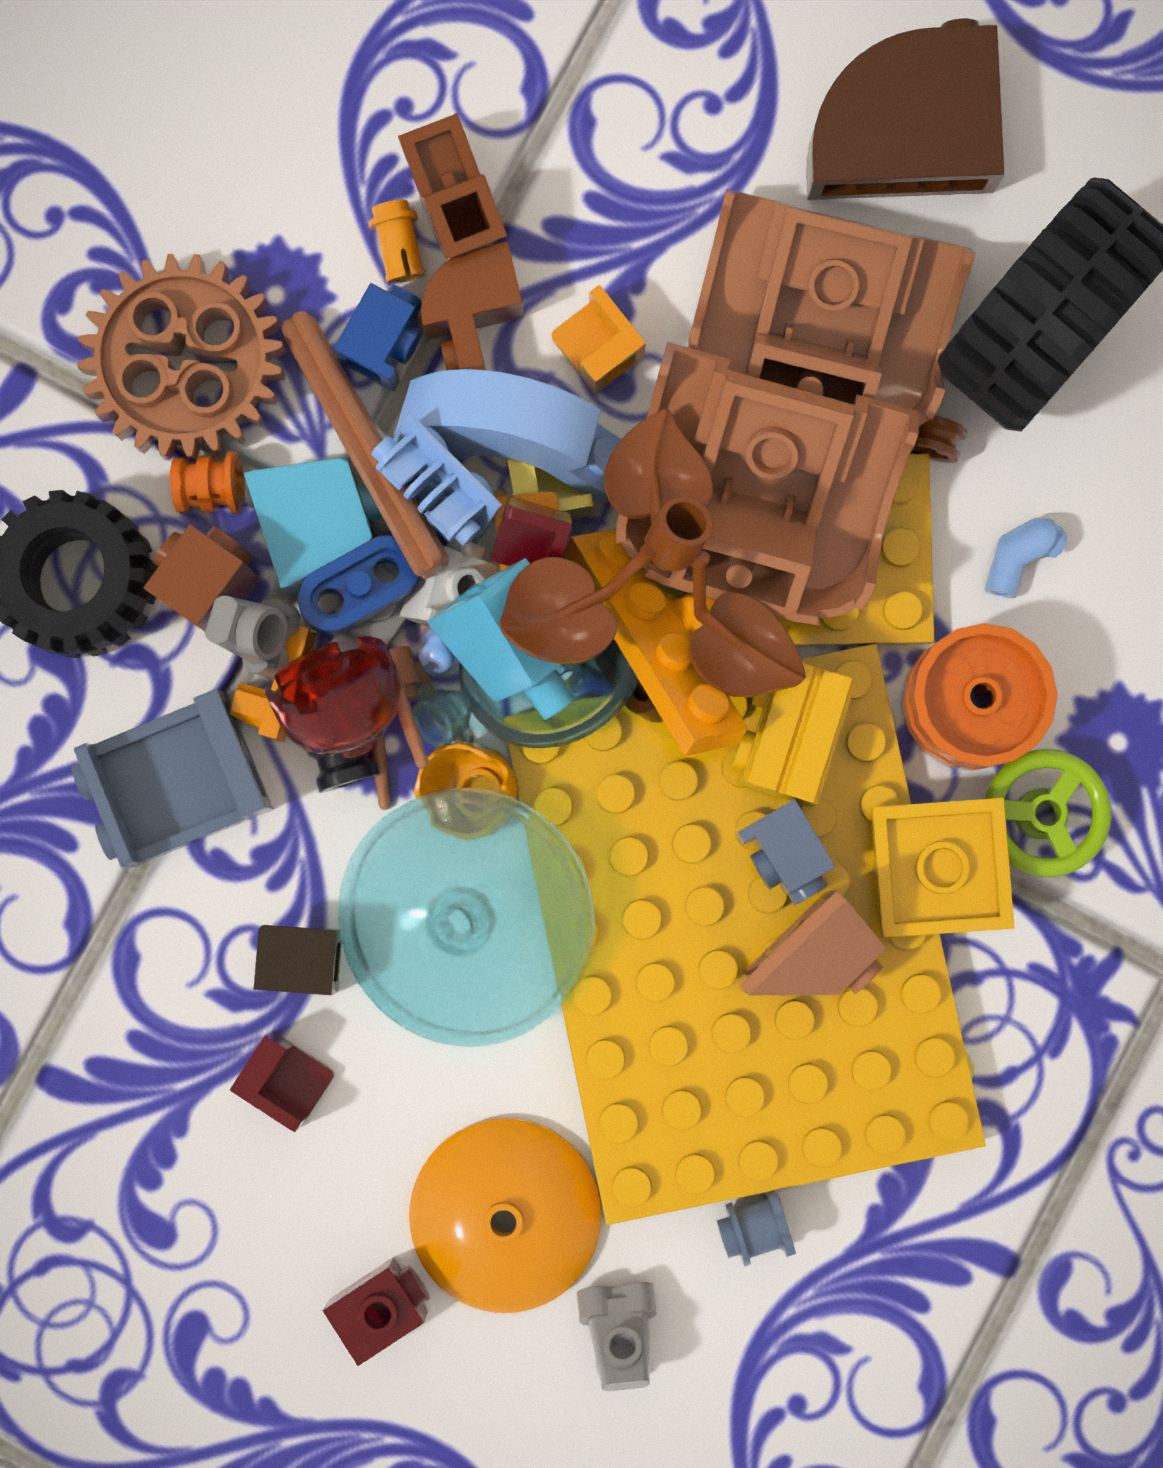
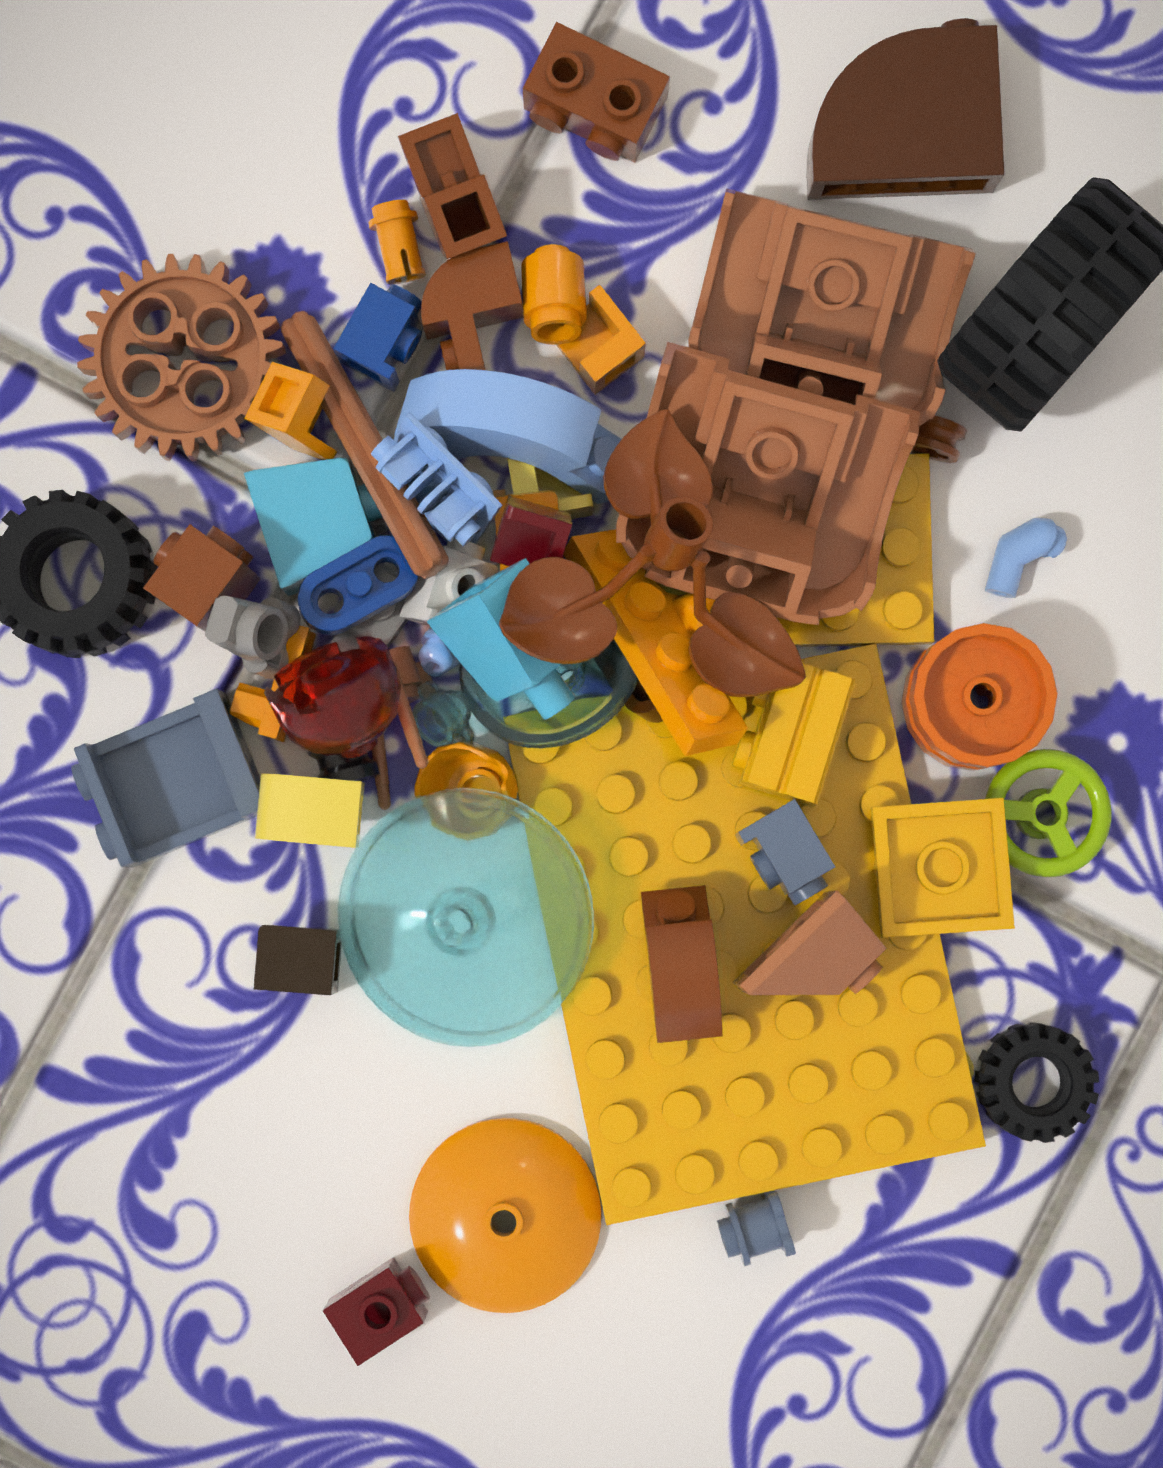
orange bush [170,451,245,514] -> none
dark red panel [229,1031,335,1132] -> none
light grey plate [576,1282,657,1391] -> none
none -> light orange panel [244,362,337,460]
none -> light yellow brick [255,773,365,848]
none -> light orange brick [521,244,587,345]
none -> dark orange brick [522,22,670,163]
none -> dark orange brick [641,885,723,1043]
none -> black tyre [974,1022,1100,1143]

